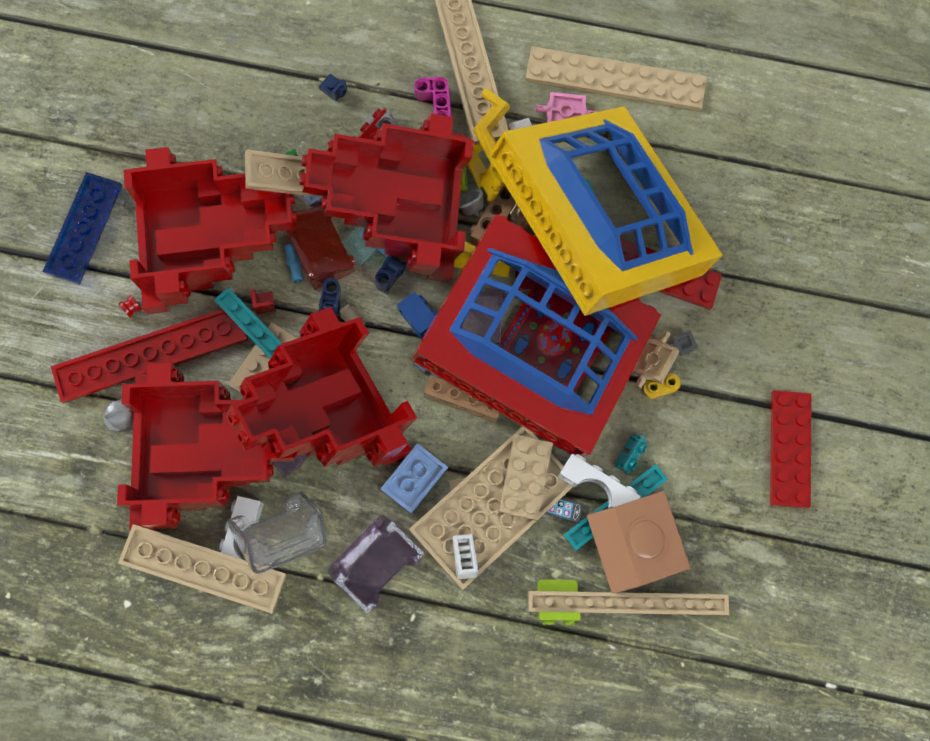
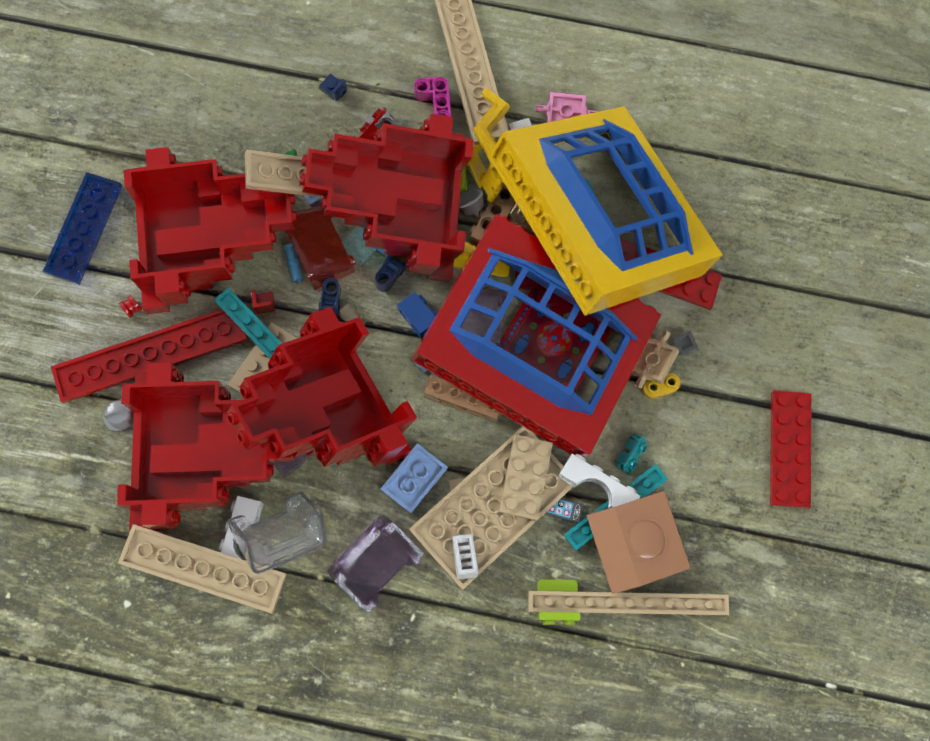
tan plate [525,46,707,111] -> none

